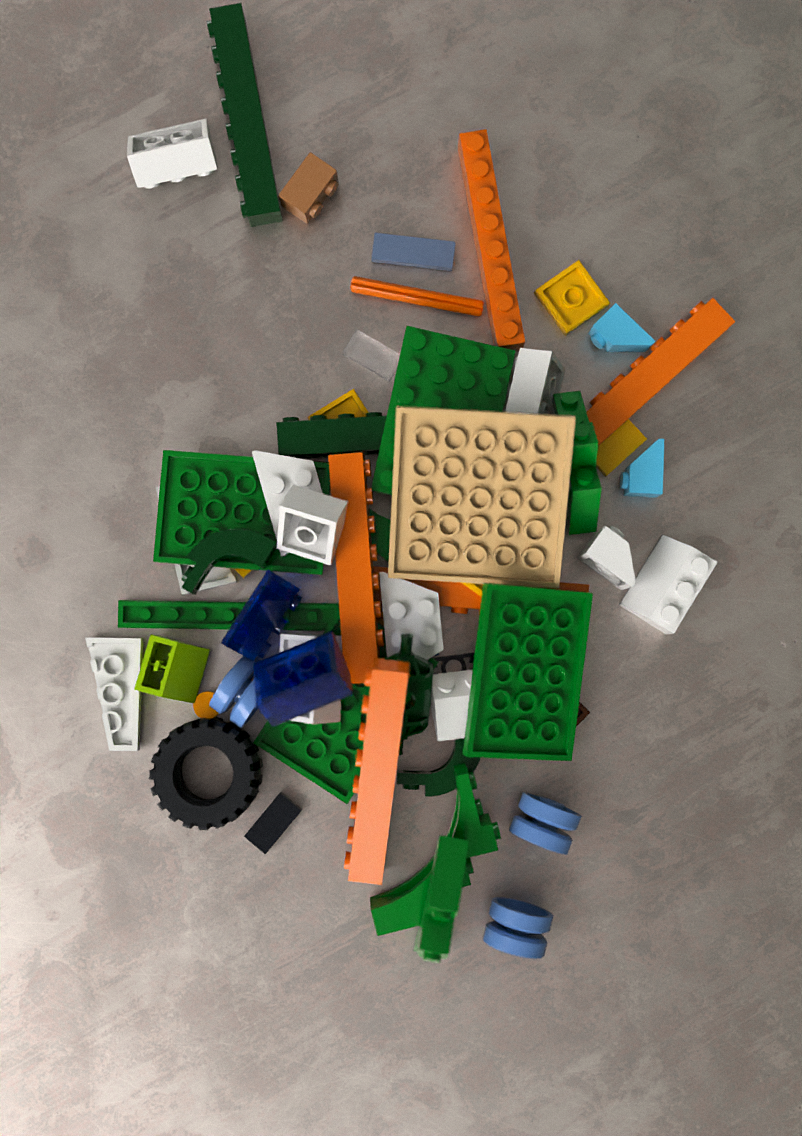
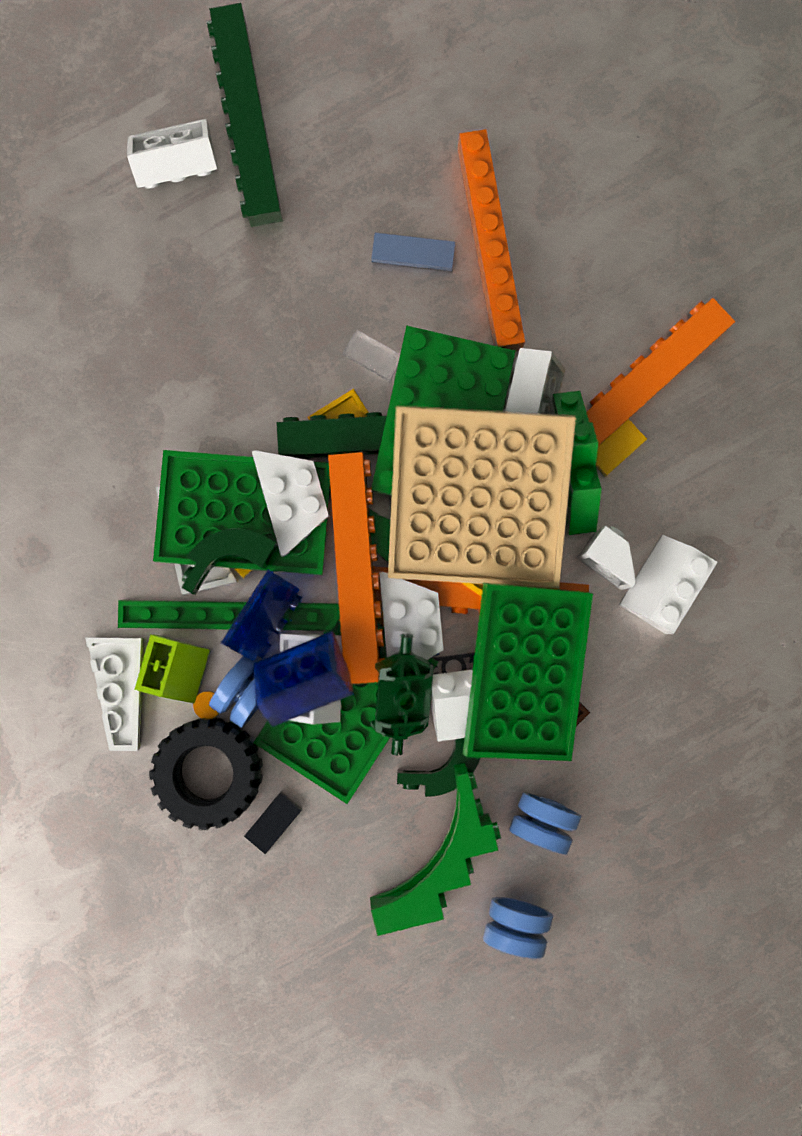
white slope [276,485,348,565] -> none
medium nougat brick [278,152,339,224] -> none
orange brick [344,658,409,885] -> none
orange axle [350,276,484,316] -> none
green arch [413,835,469,963] -> none
yellow tile [534,260,610,336] -> none
medium azure slope [588,303,655,352] -> none
medium azure slope [620,439,665,498] -> none

